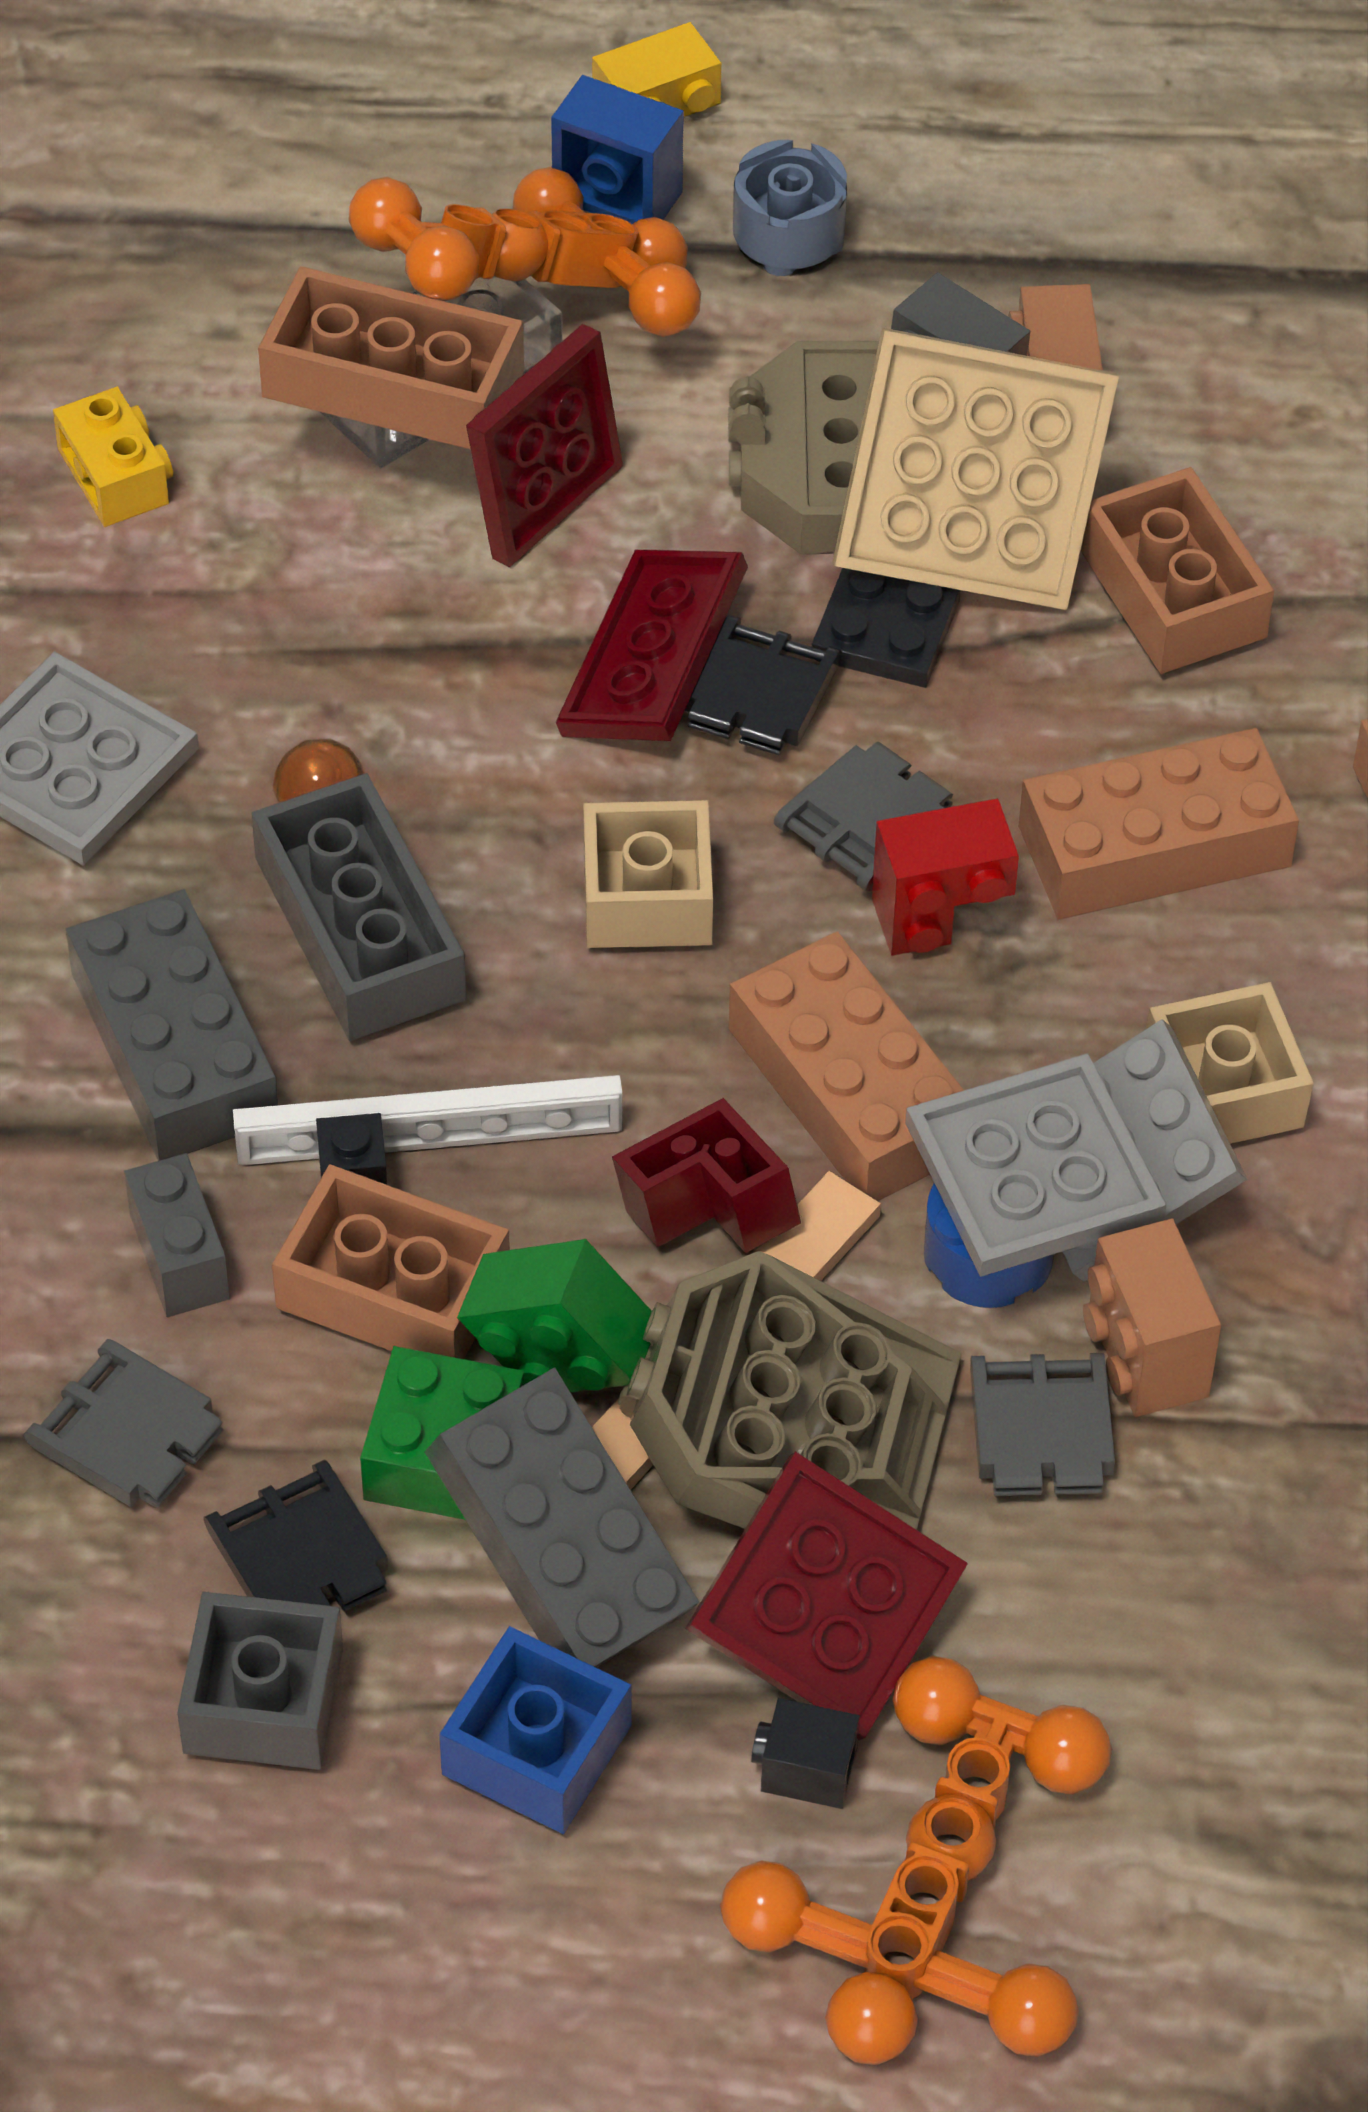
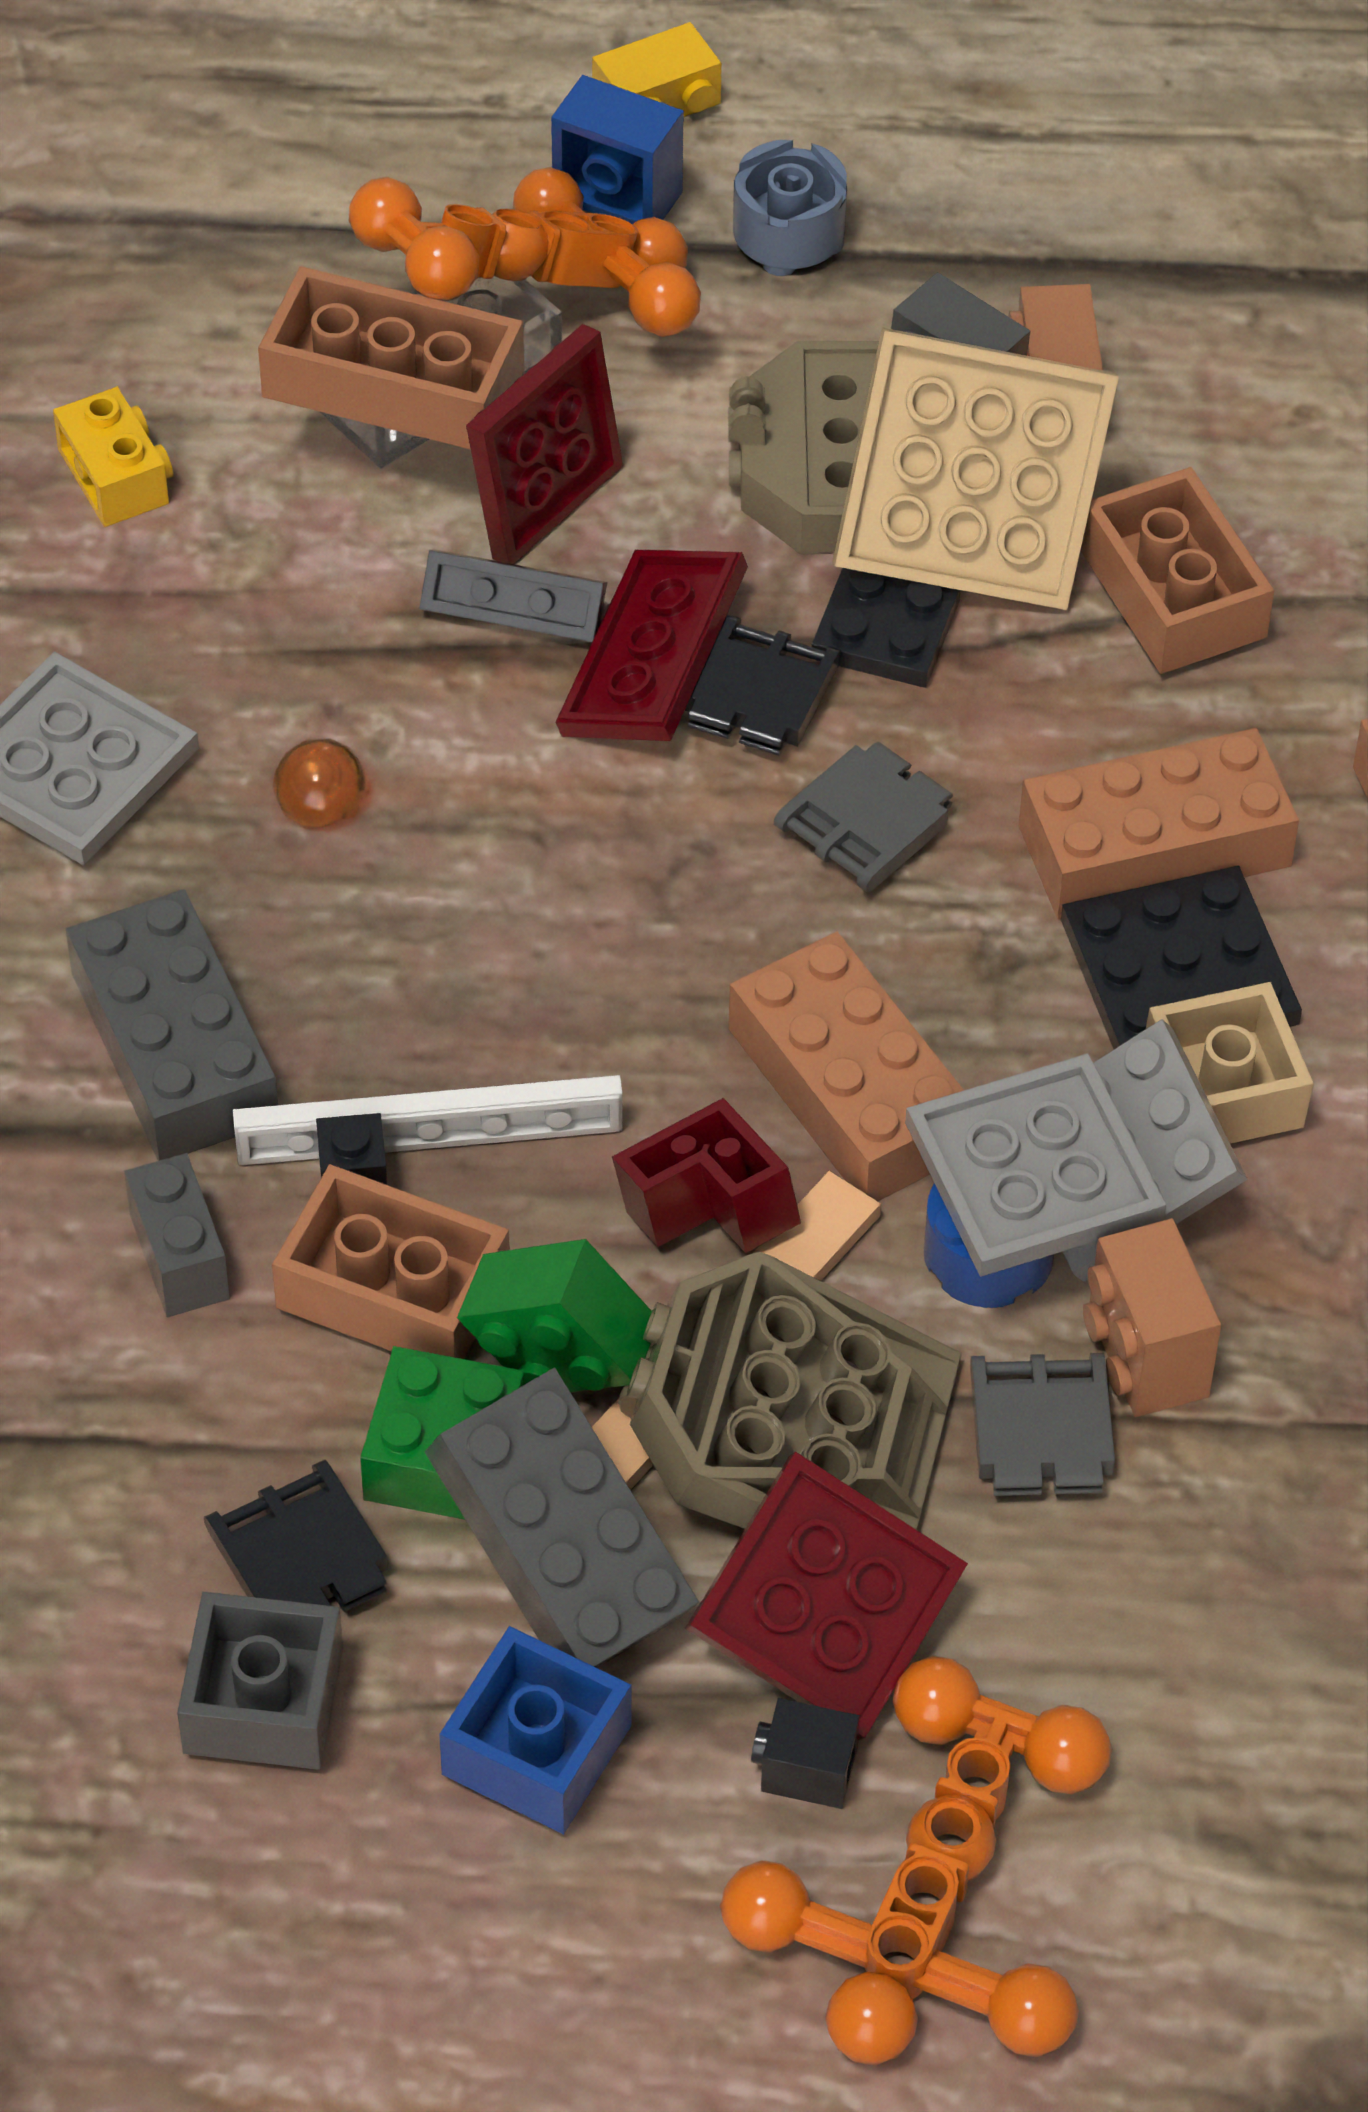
dark grey plate [23,1339,224,1508] -> none
dark grey brick [251,773,466,1042] -> none
tan brick [583,800,713,948] -> none
red brick [872,798,1019,956] -> none
none -> plate [419,549,608,642]
none -> black plate [1061,866,1302,1050]

